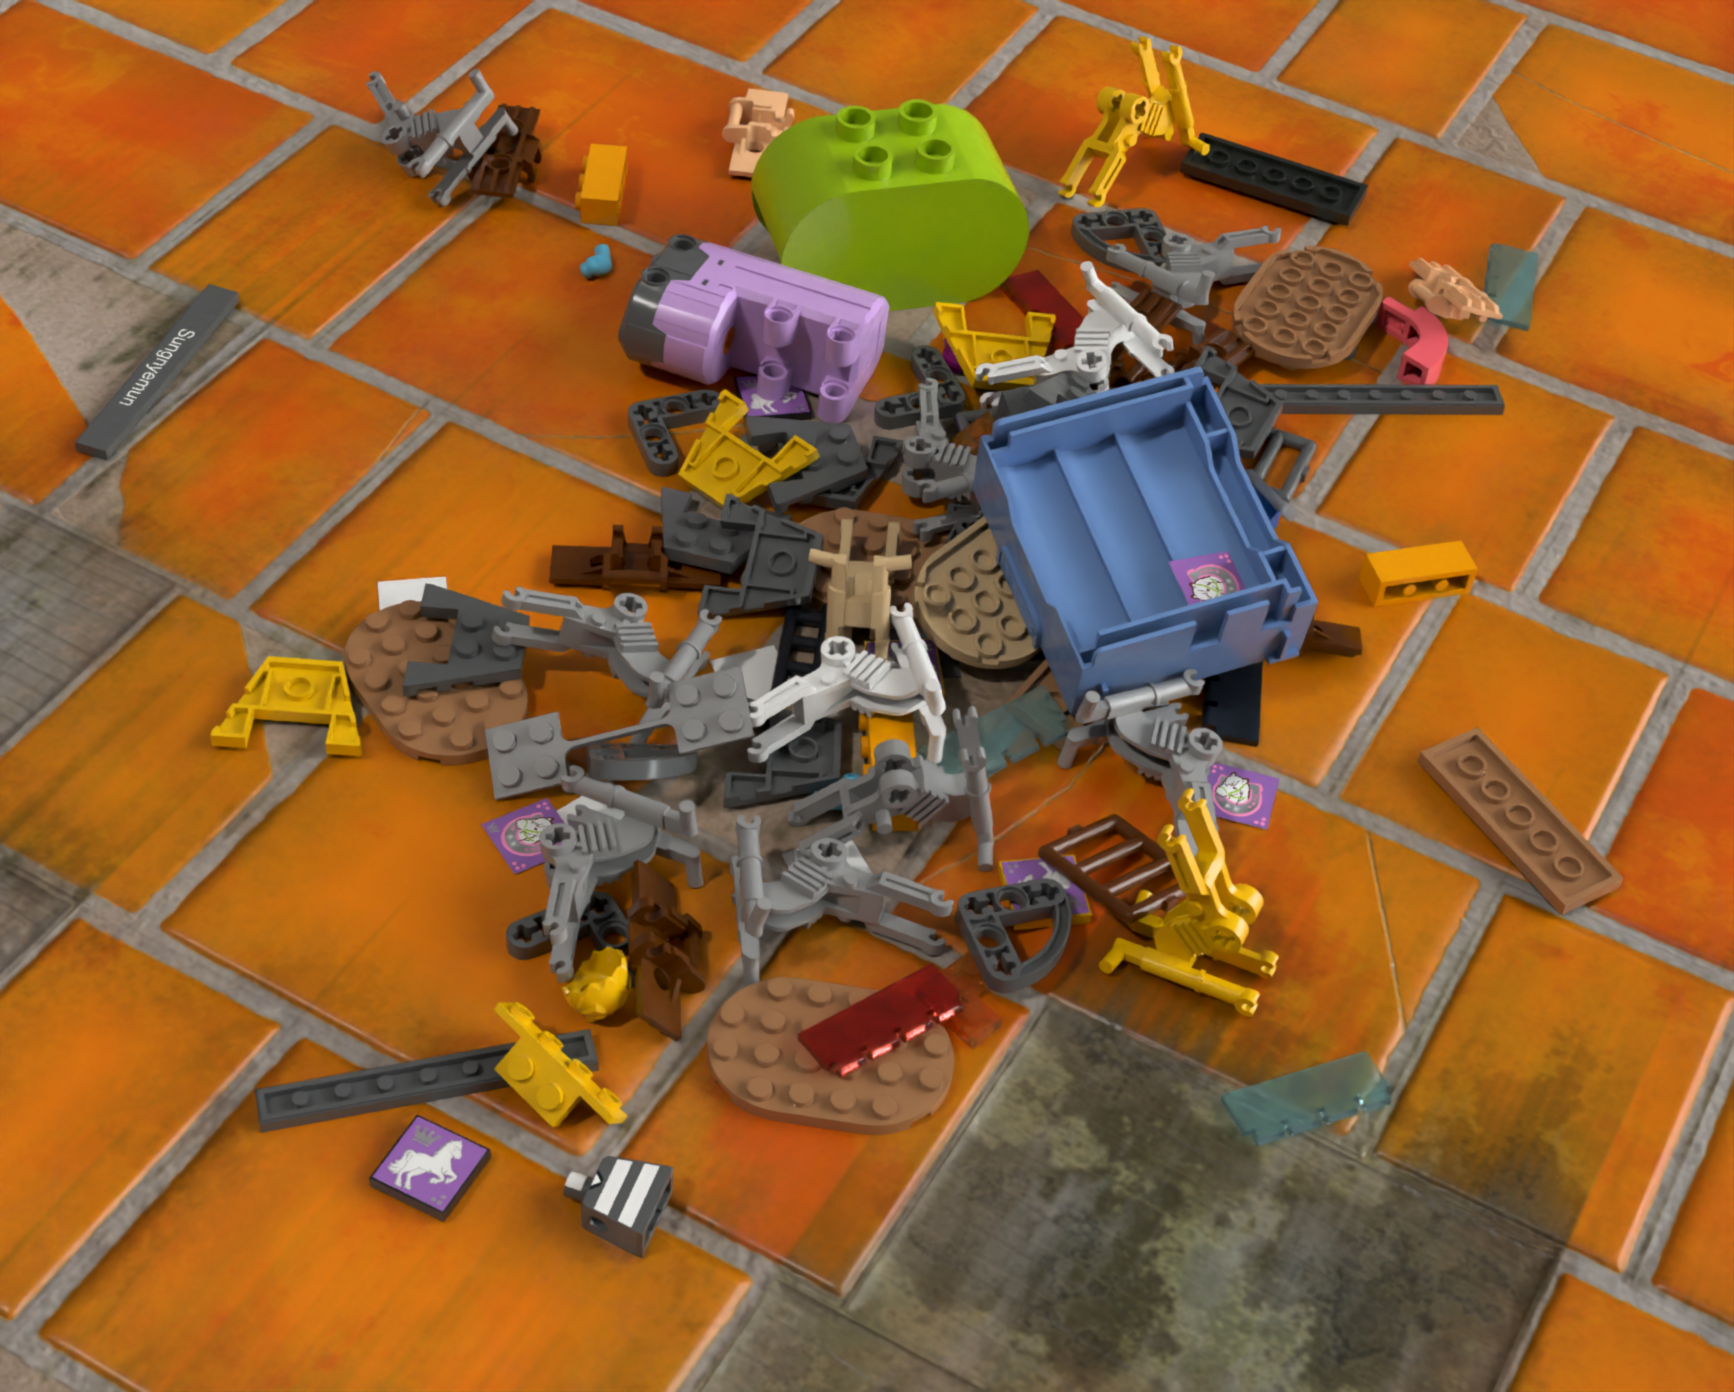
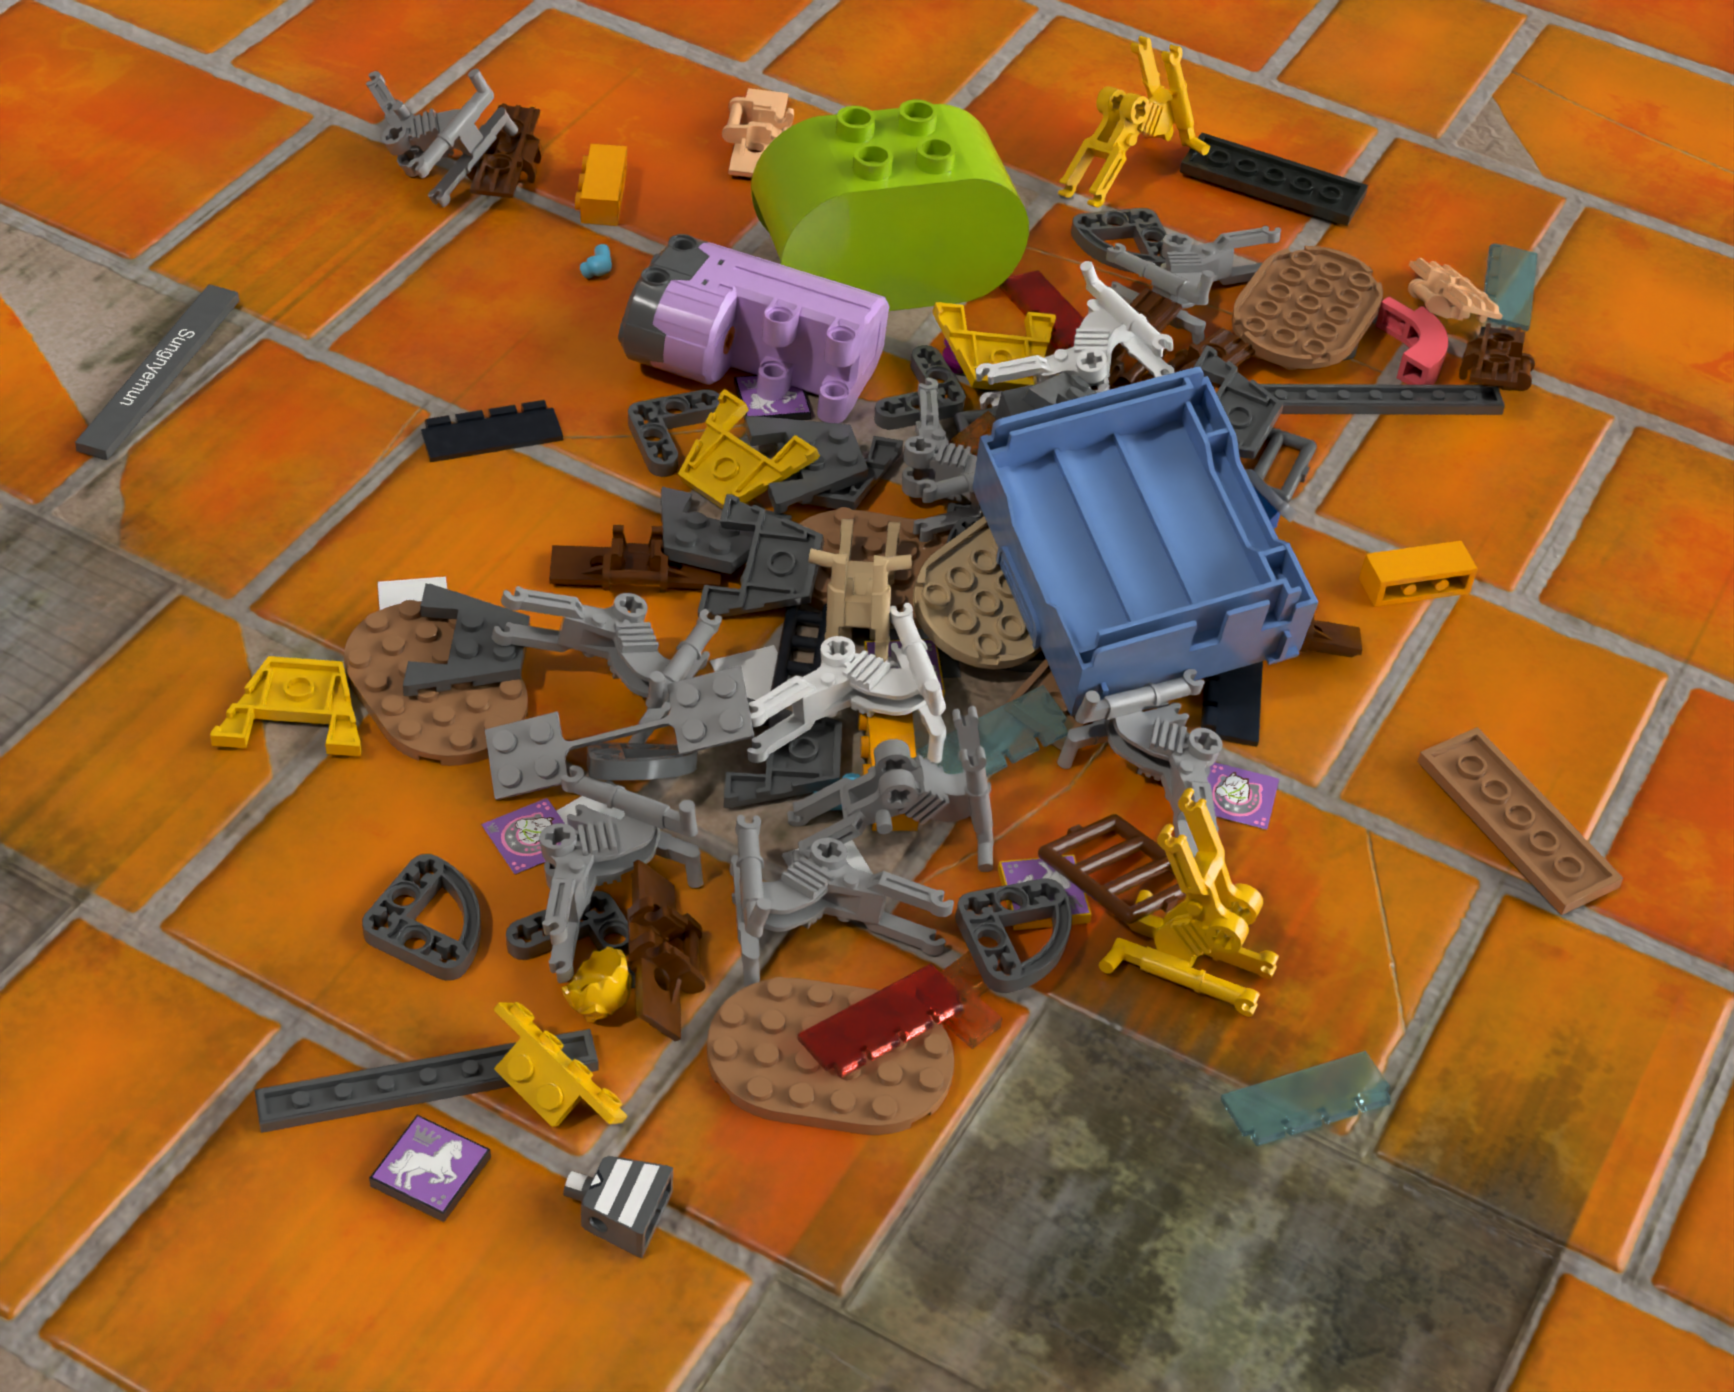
sticker [1169,551,1246,605] -> none
none -> dark grey beam [362,854,481,981]
none -> black windscreen [421,400,563,463]
none -> reddish brown piece [1459,323,1535,391]

